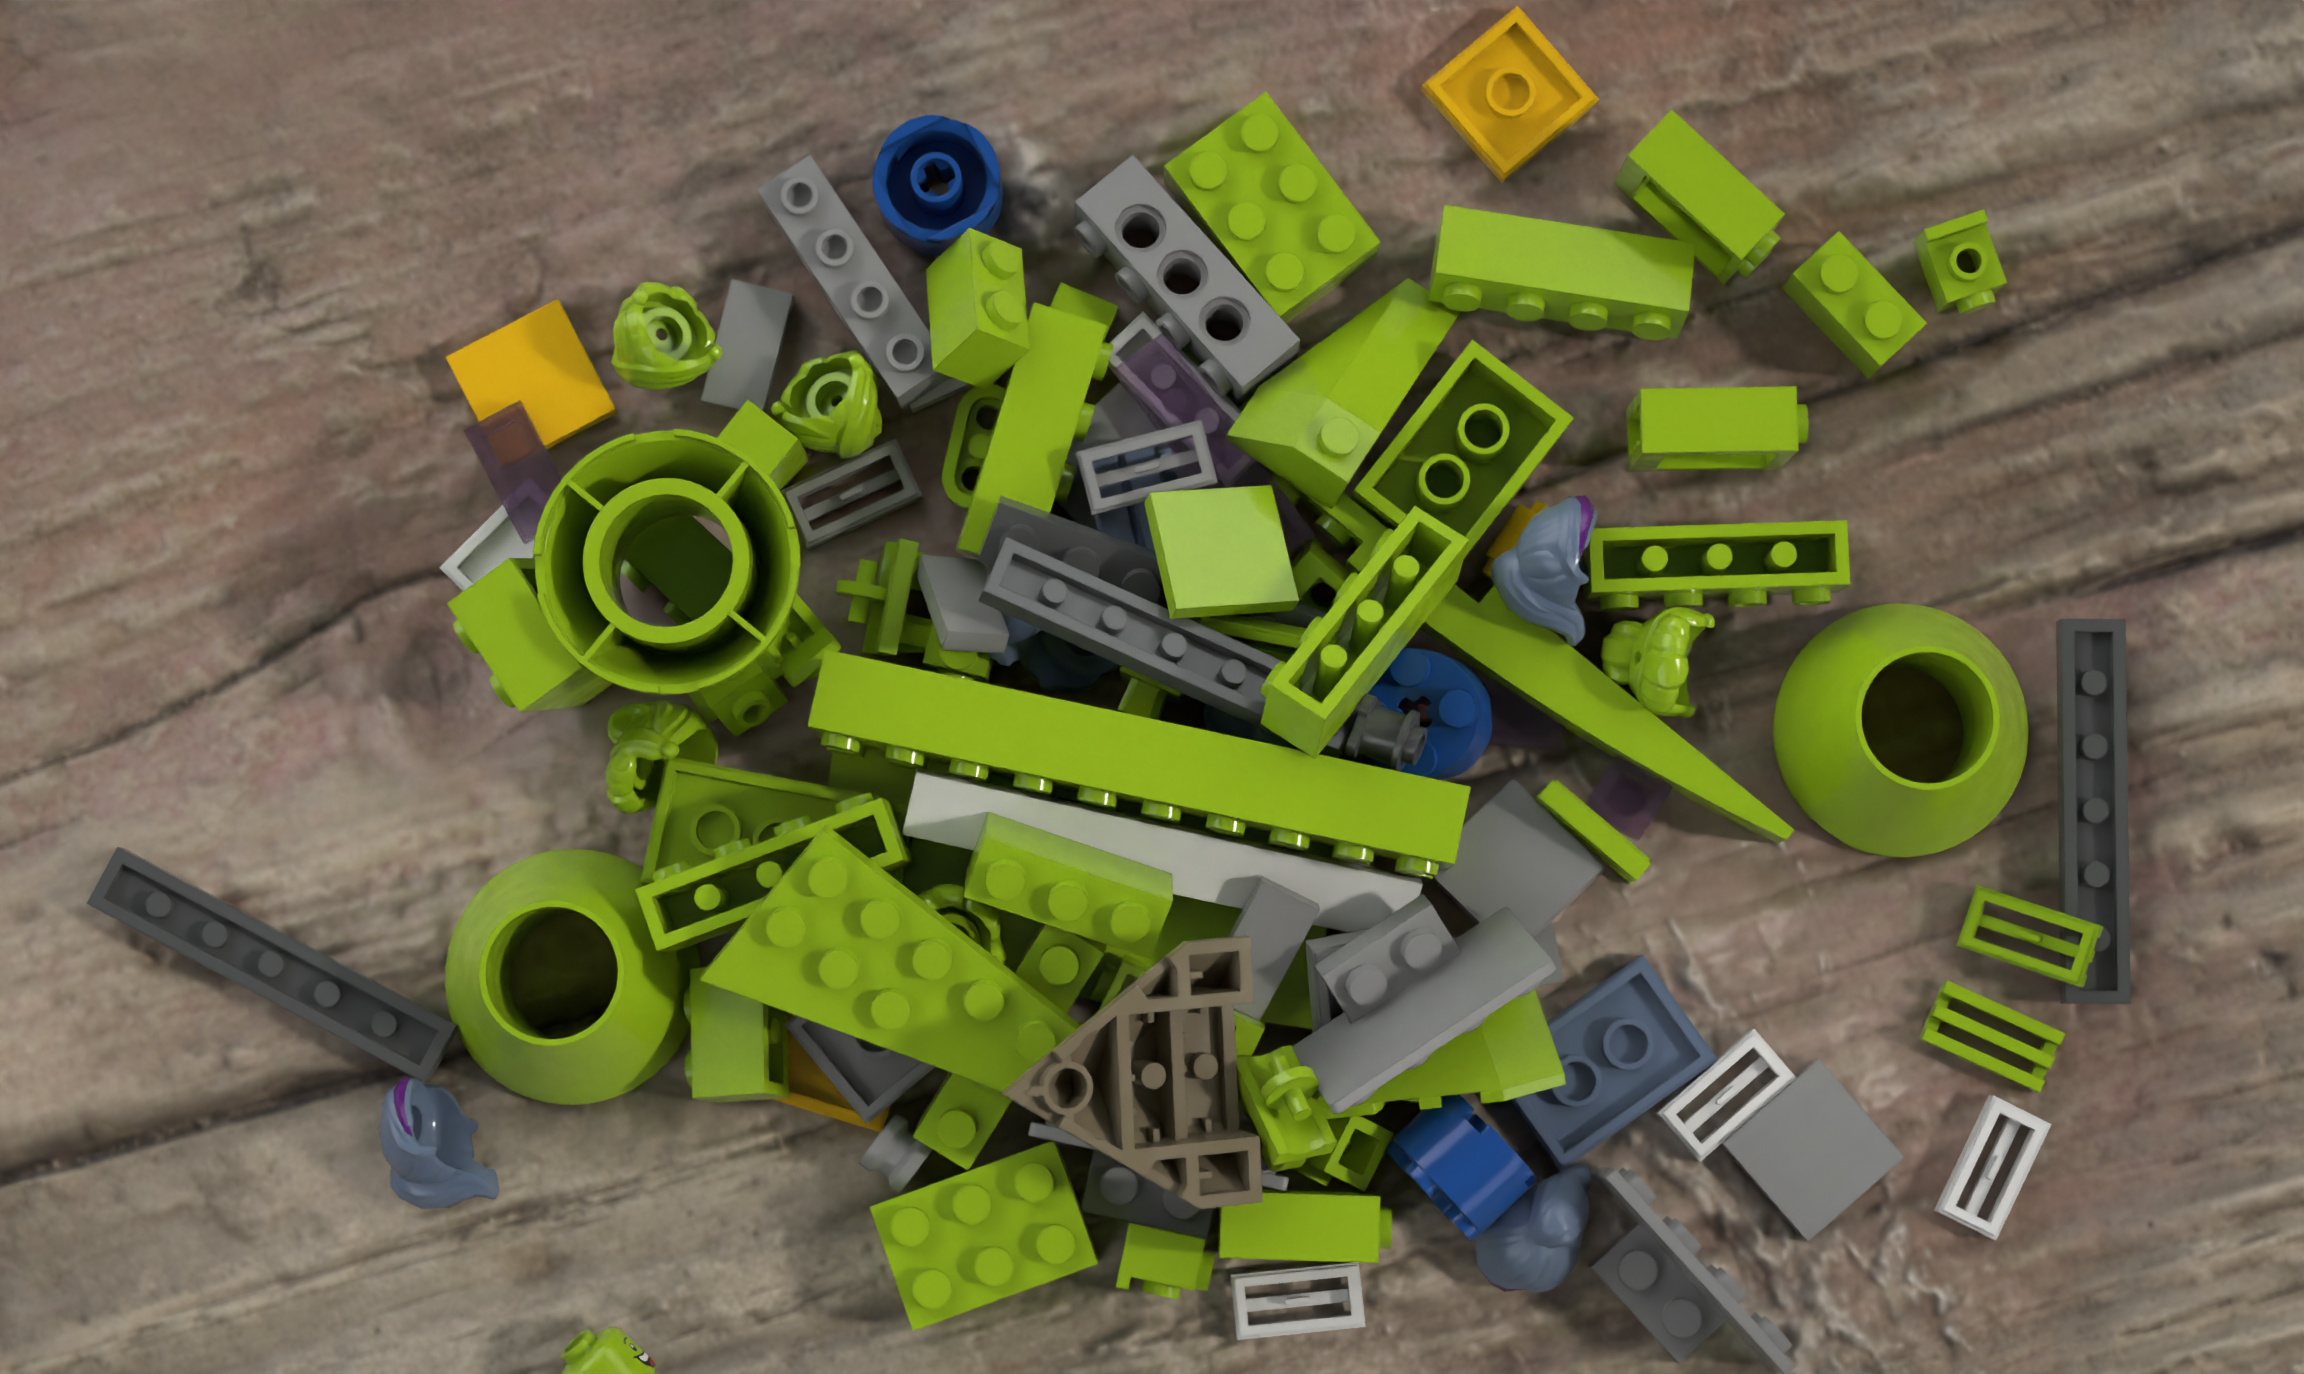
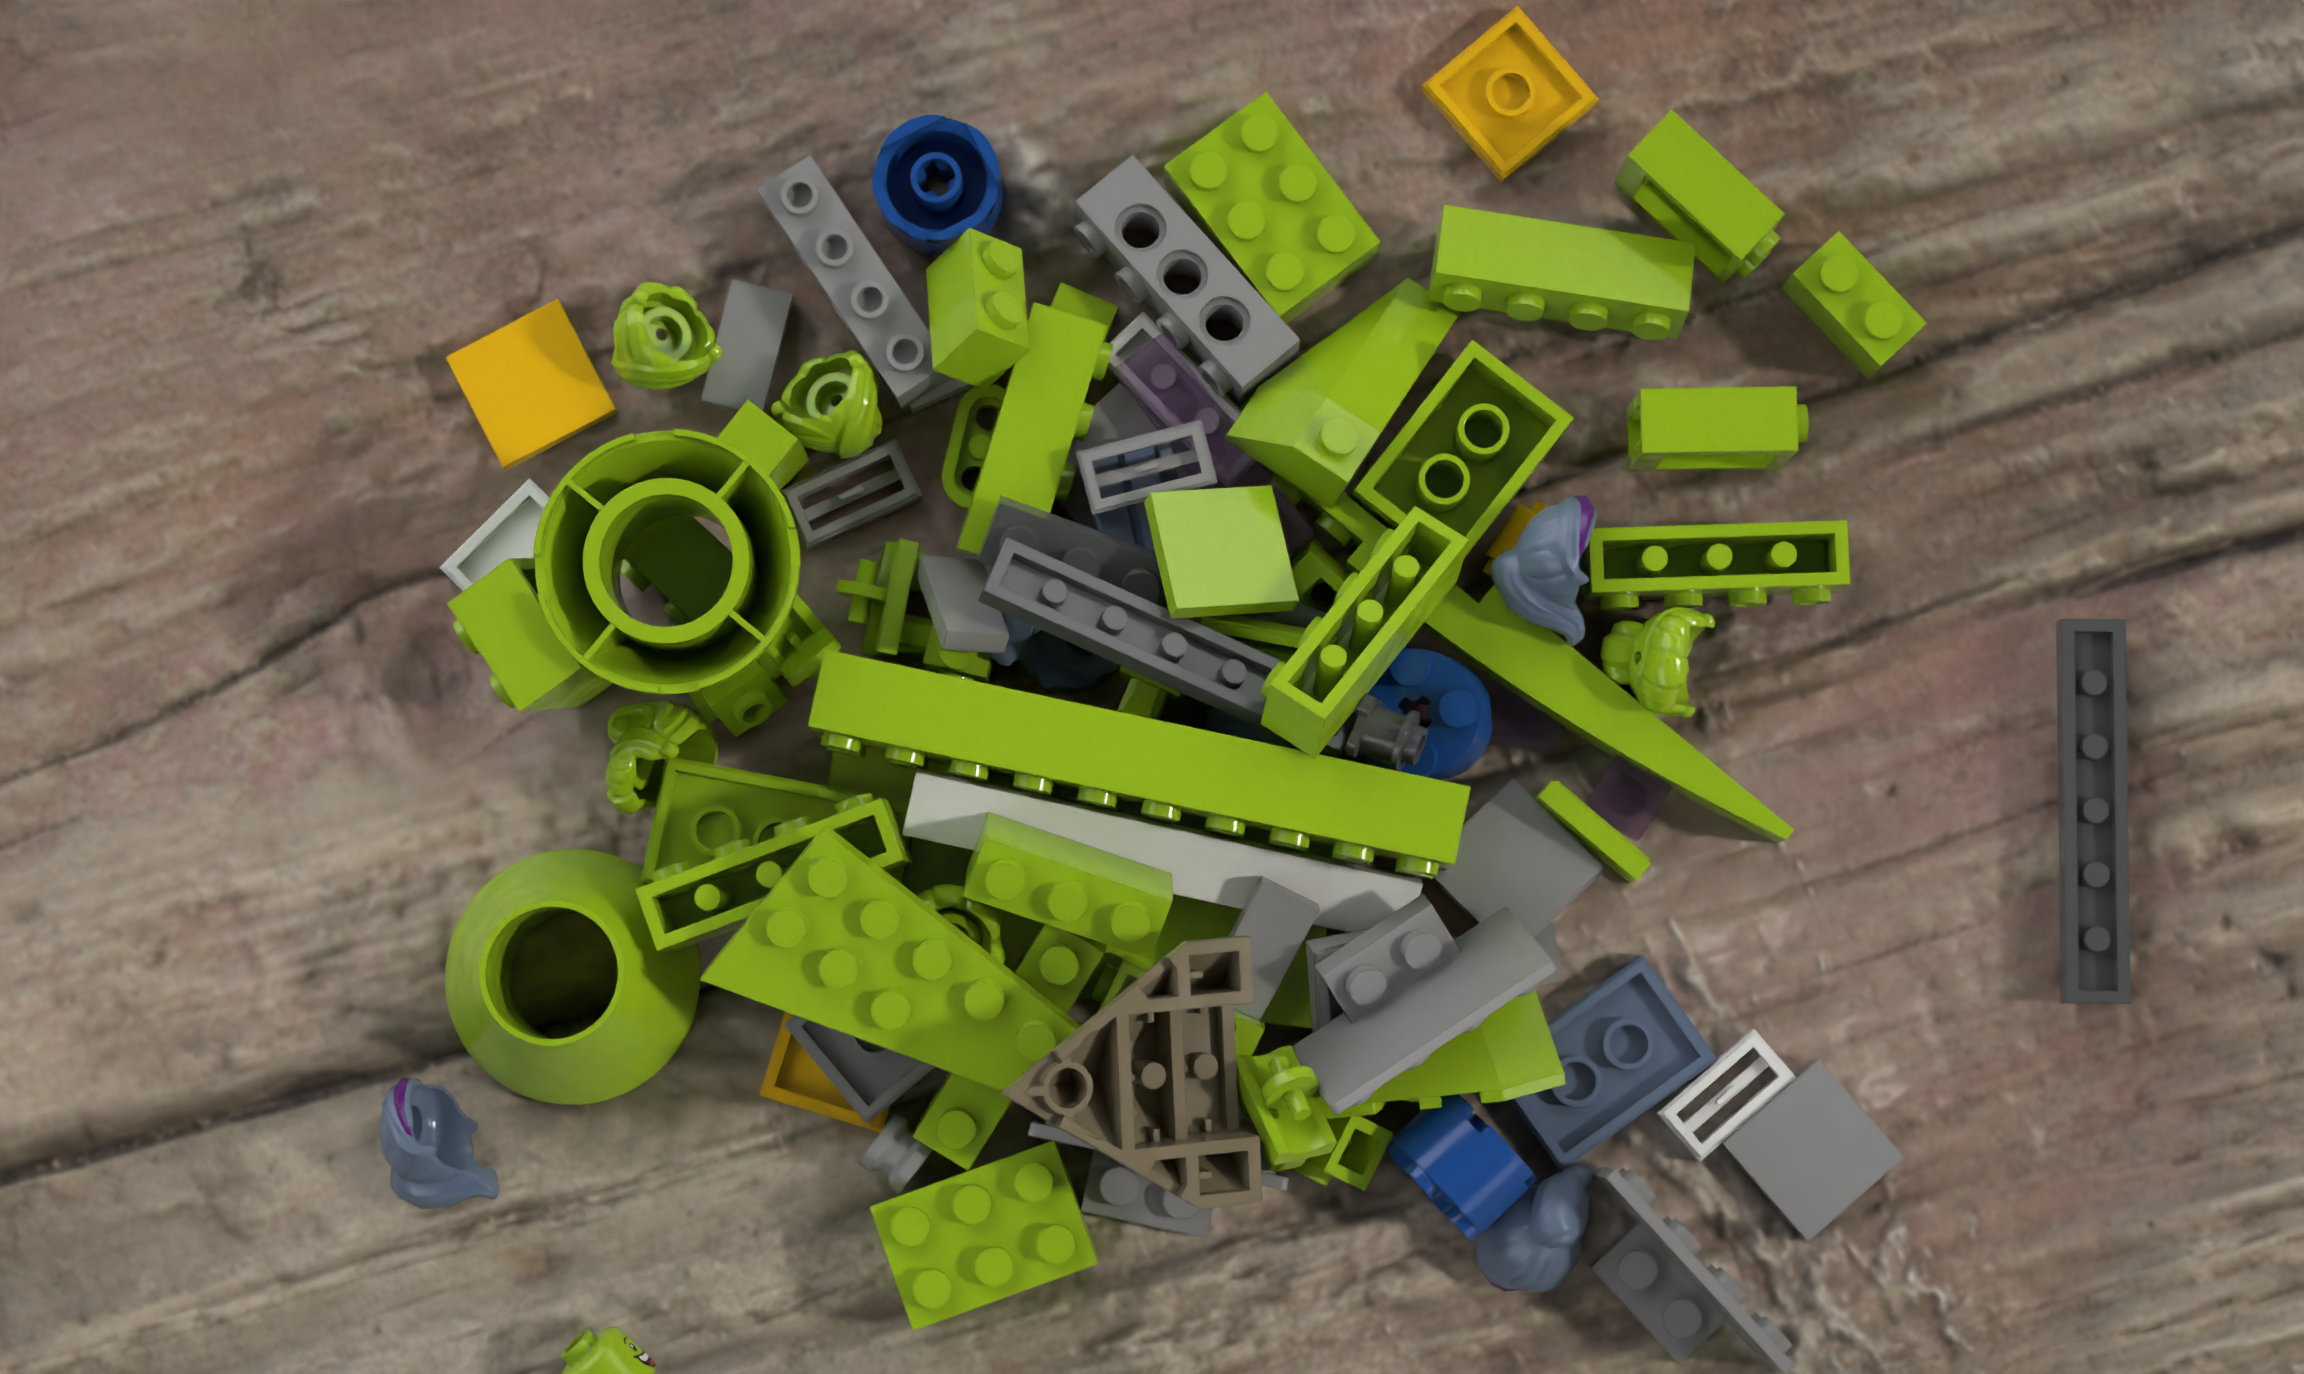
dark grey plate [86,847,458,1083] -> none
tile [464,400,563,544] -> none
lime brick [684,967,789,1103] -> none
lime brick [1116,1222,1215,1299] -> none
lime window [1218,1189,1392,1263] -> none
white tile [1230,1262,1366,1340] -> none
lime cone [1772,603,2029,858] -> none
lime brick [1913,209,2007,315] -> none
lime tile [1918,980,2066,1092] -> none
white tile [1934,1095,2052,1240] -> none
lime tile [1956,885,2104,988] -> none

